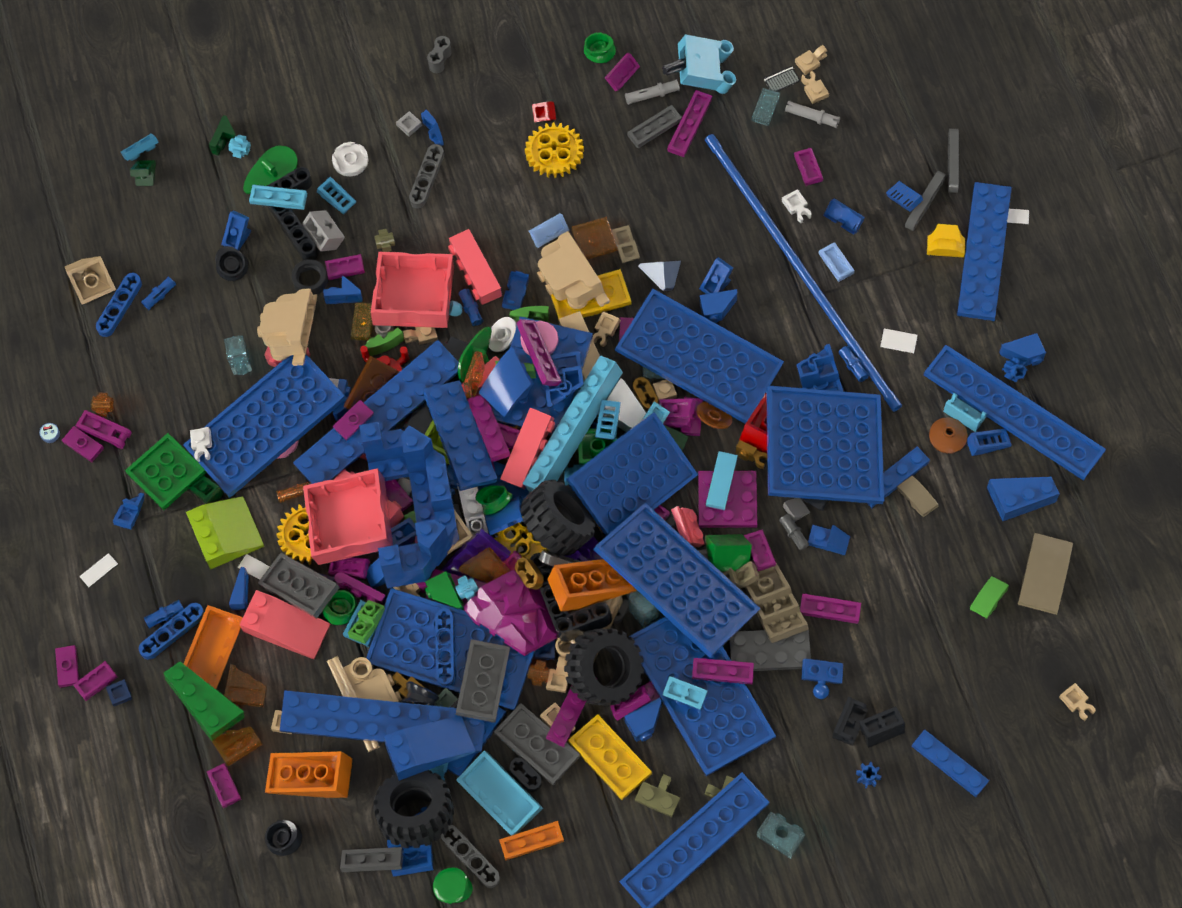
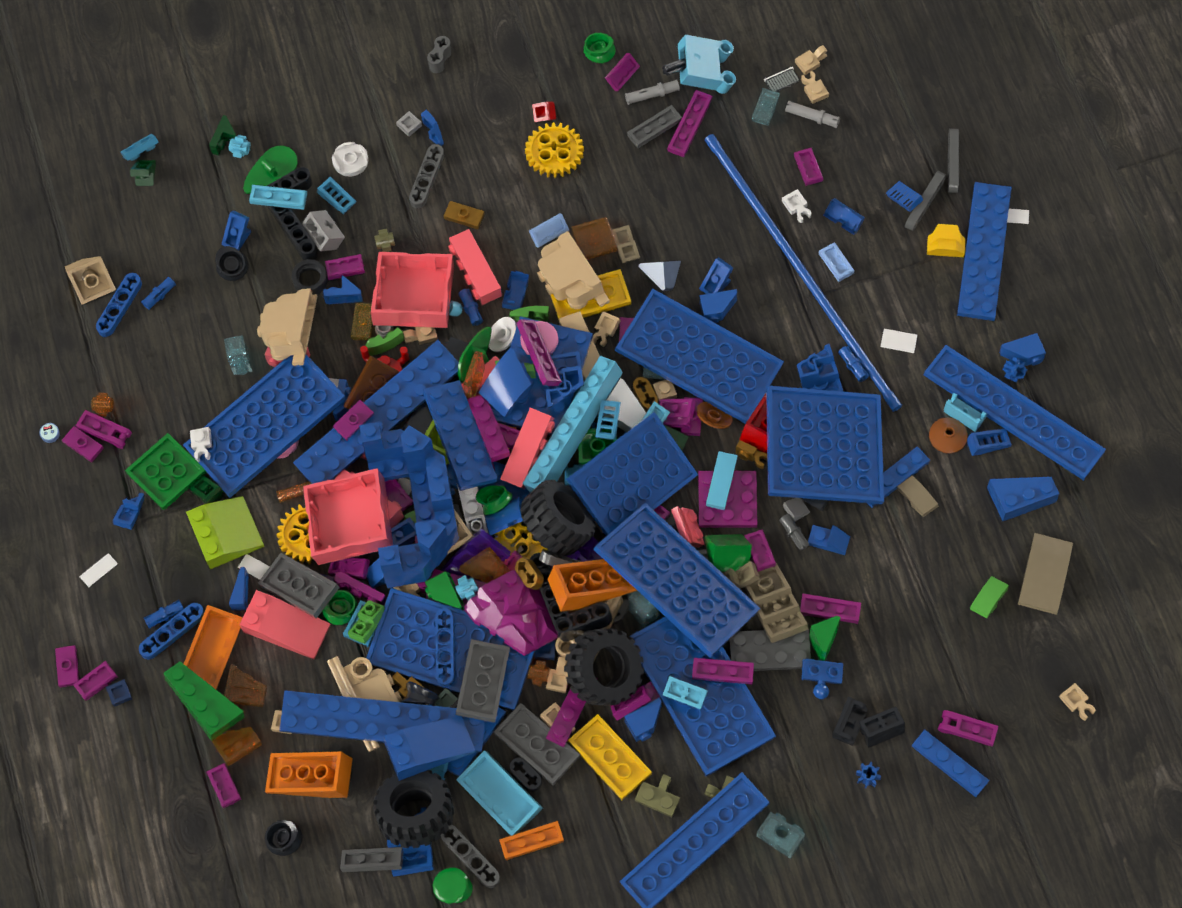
none -> pearl gold plate [444,201,485,229]
none -> green slope [809,616,841,661]
none -> magenta plate [938,710,998,747]

